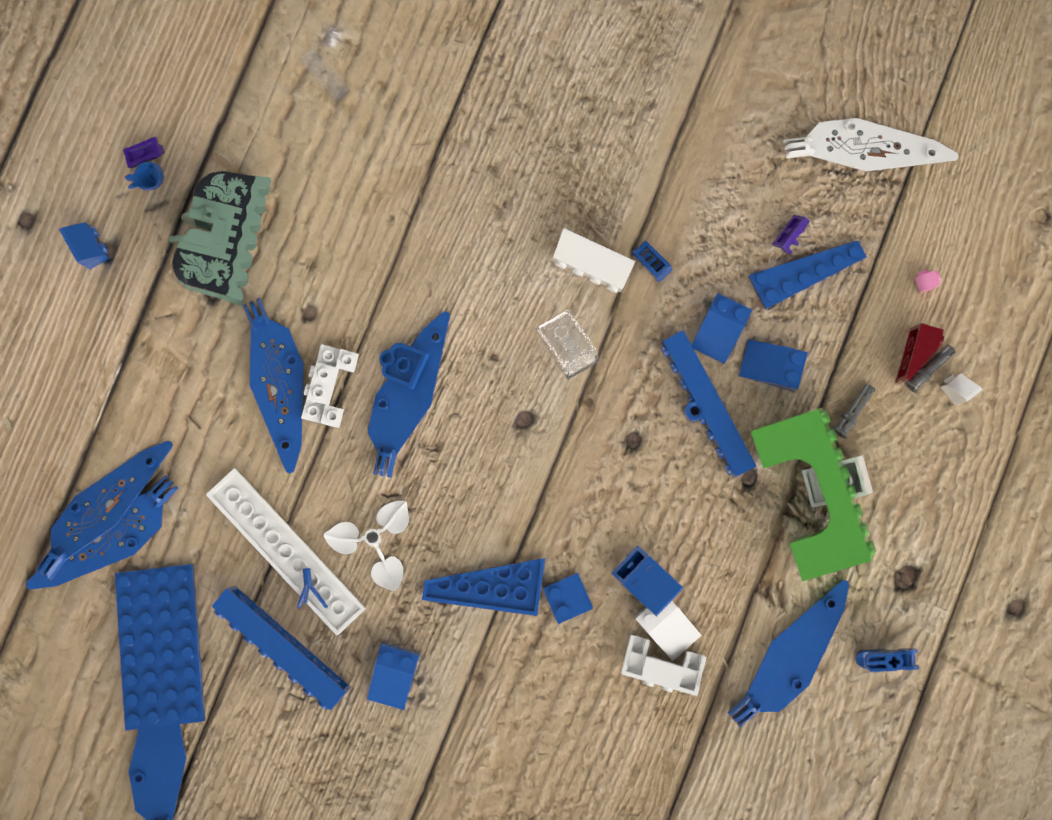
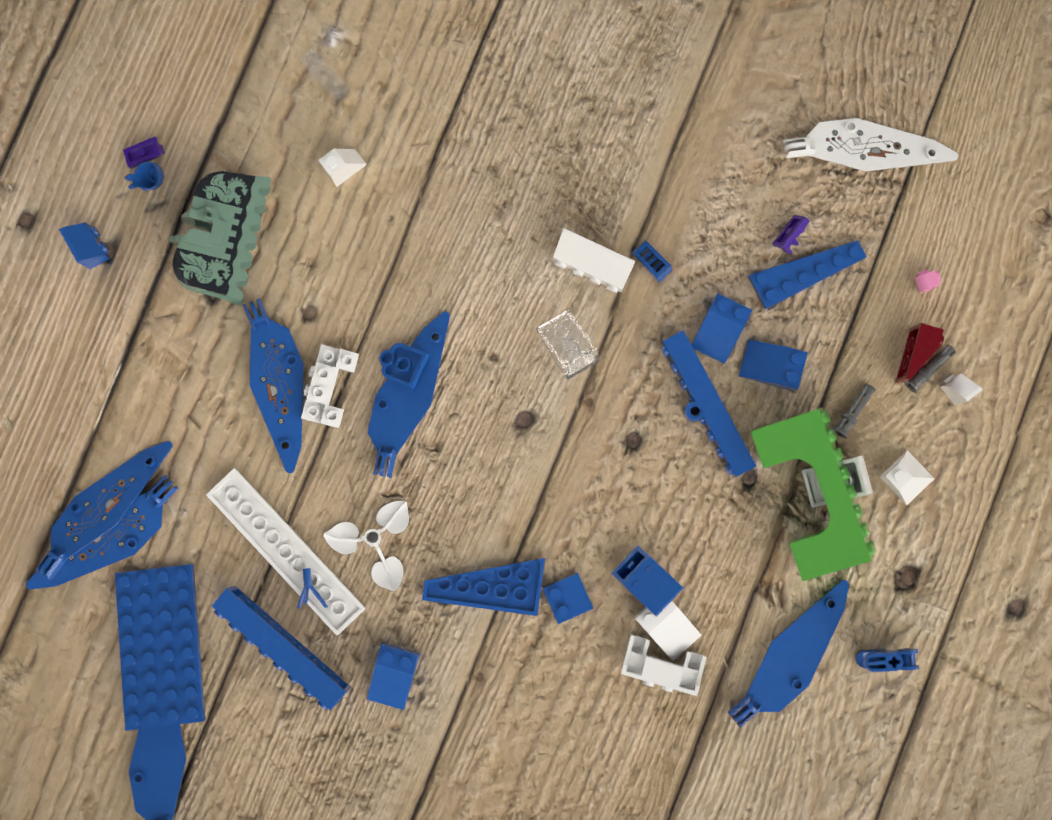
none -> white slope [318,149,367,187]
none -> white slope [880,451,935,505]

